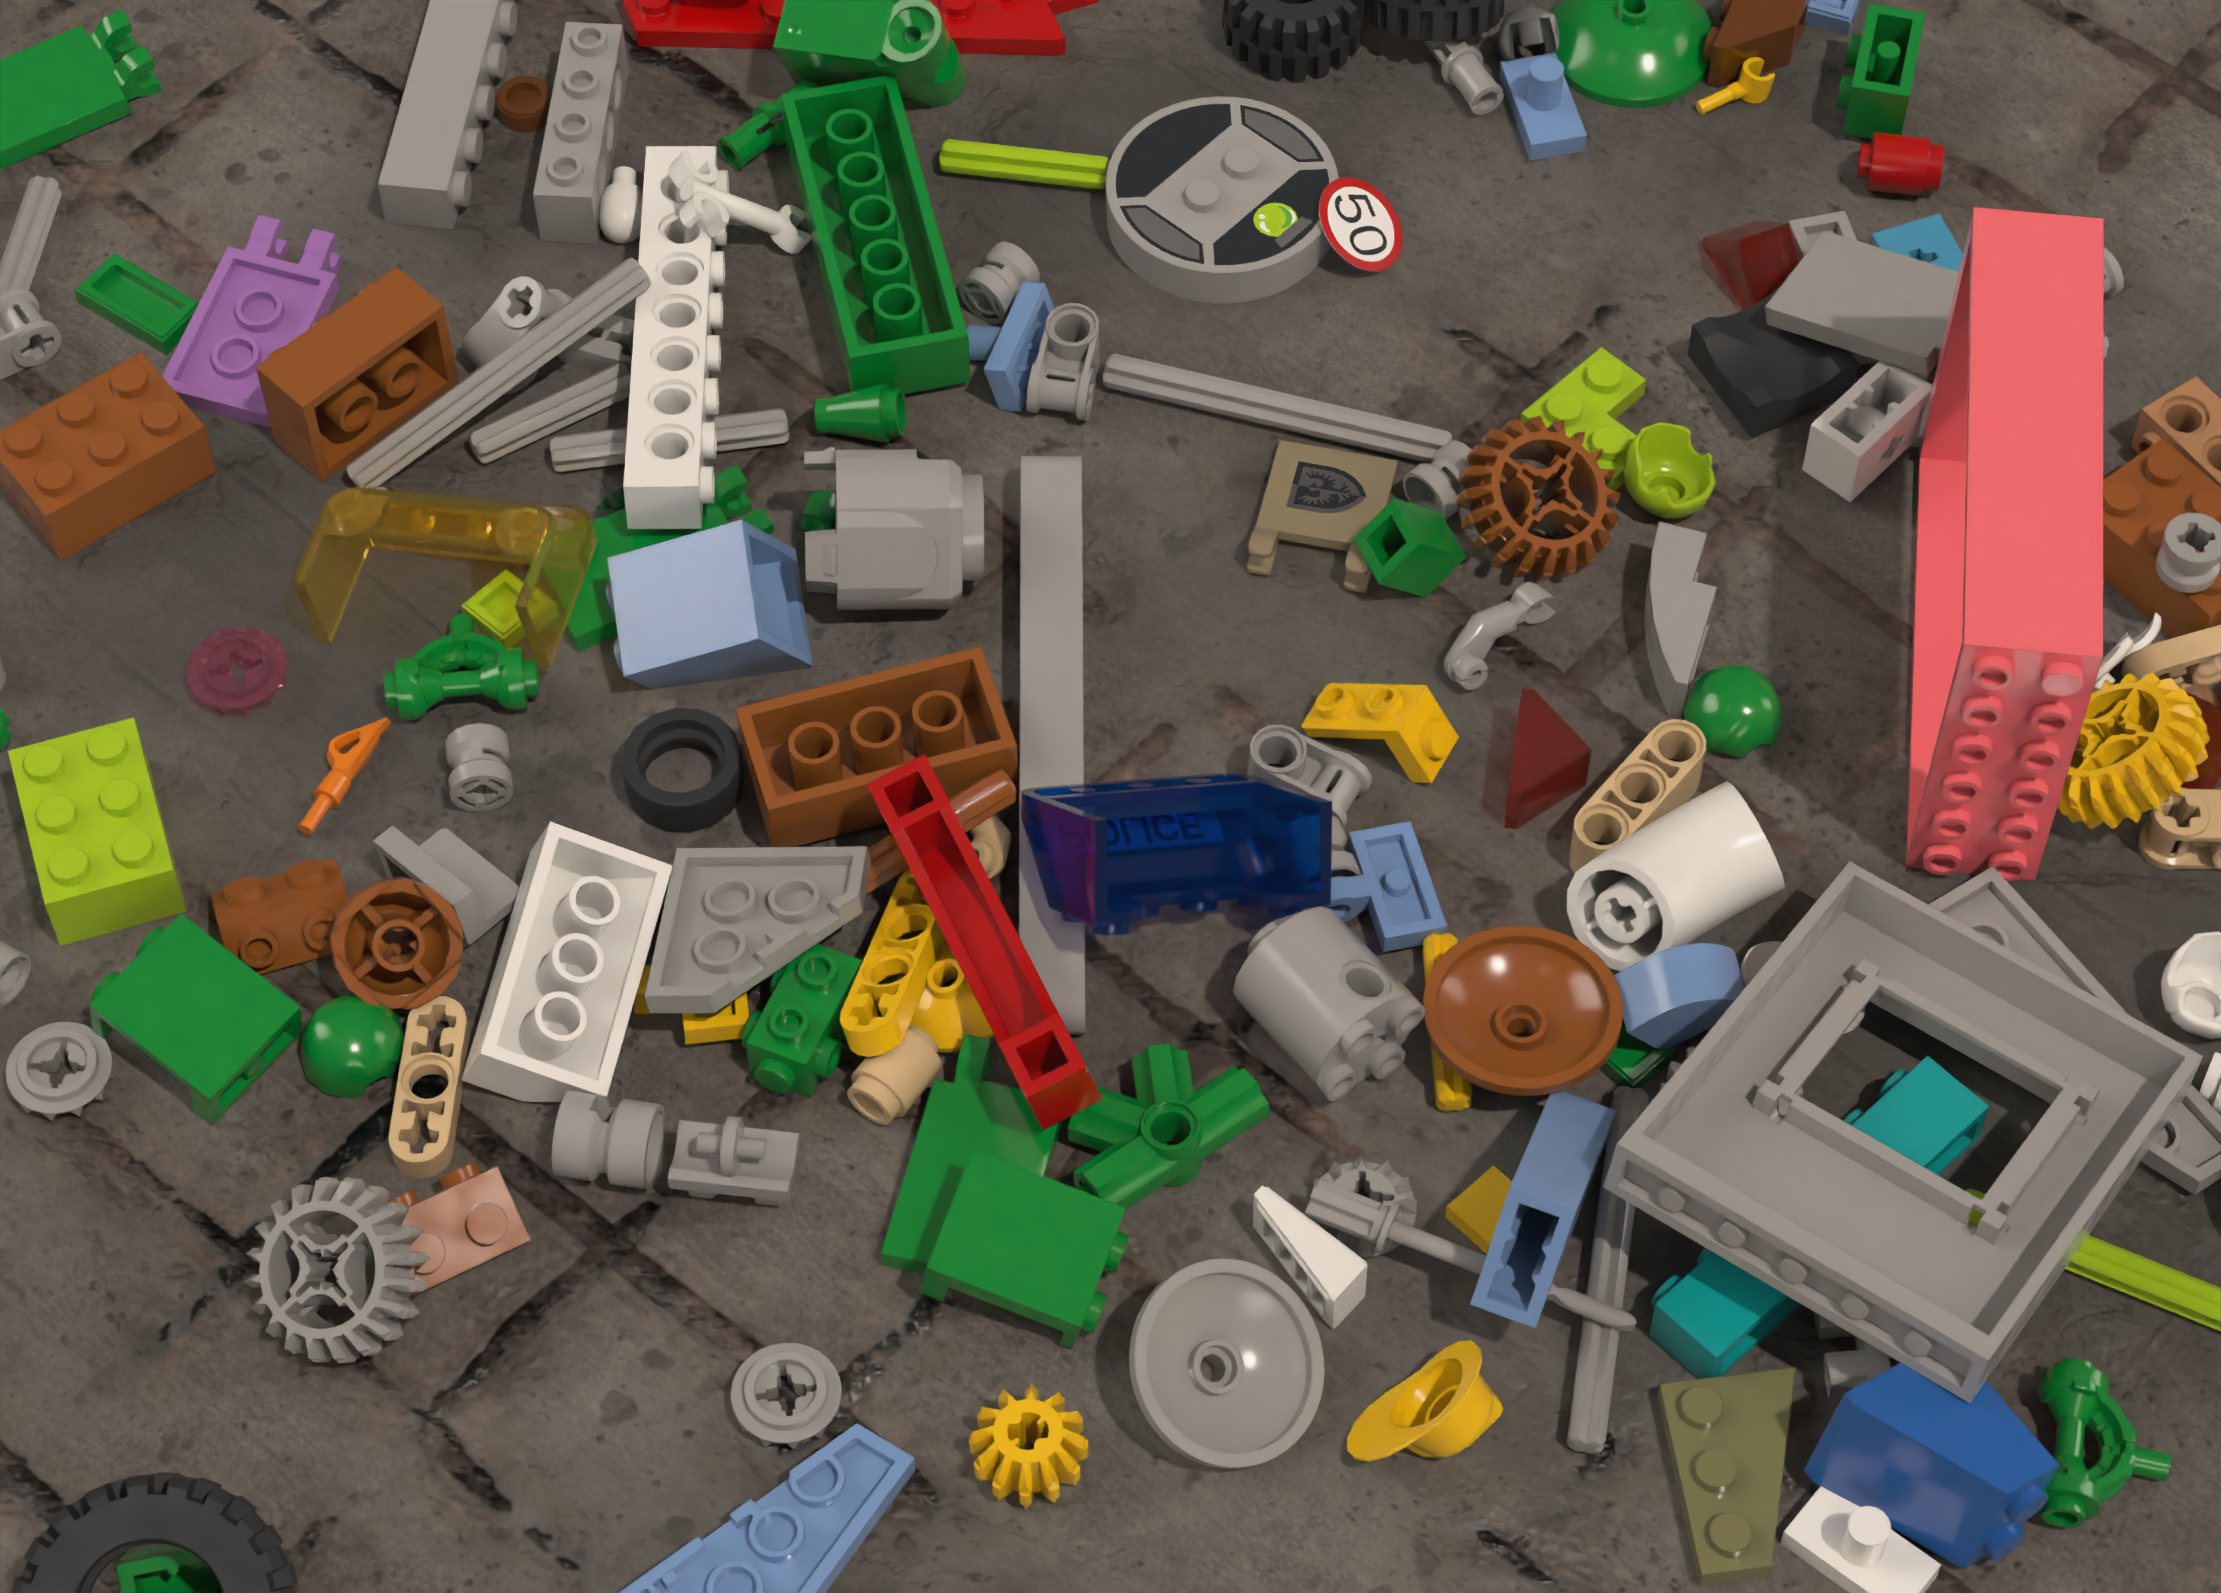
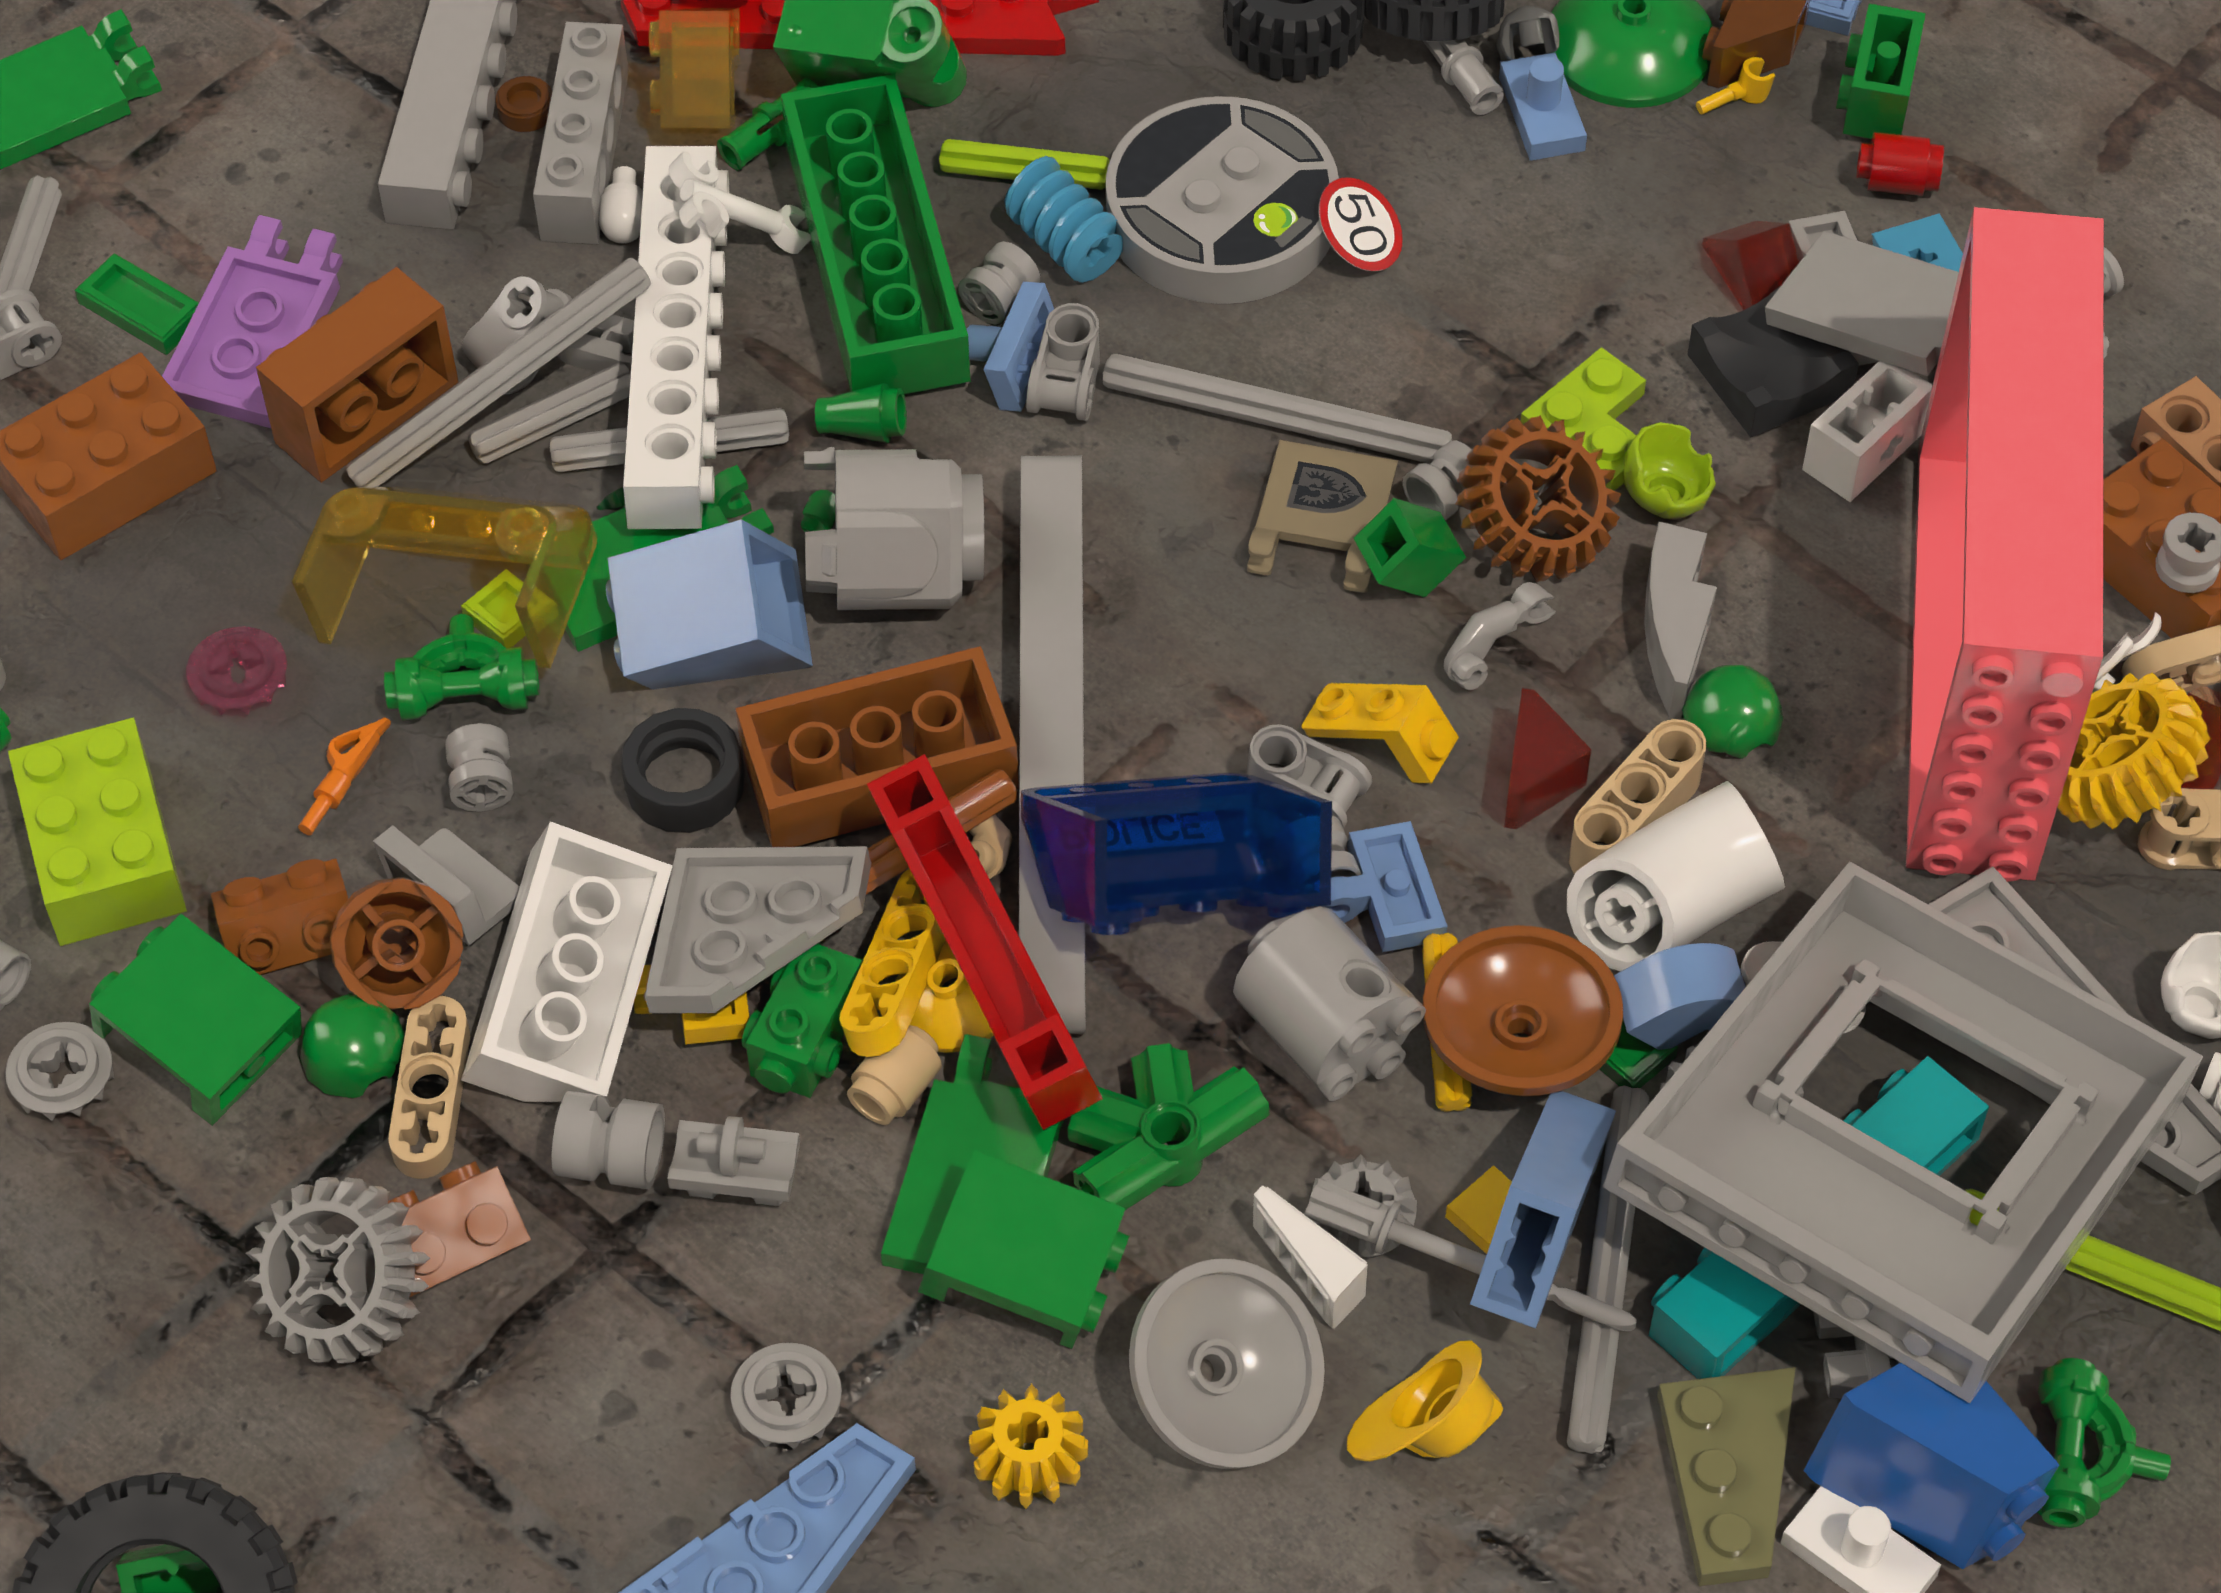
none -> clear yellow brick [649,8,740,128]
none -> dark azure piece [1004,156,1123,283]

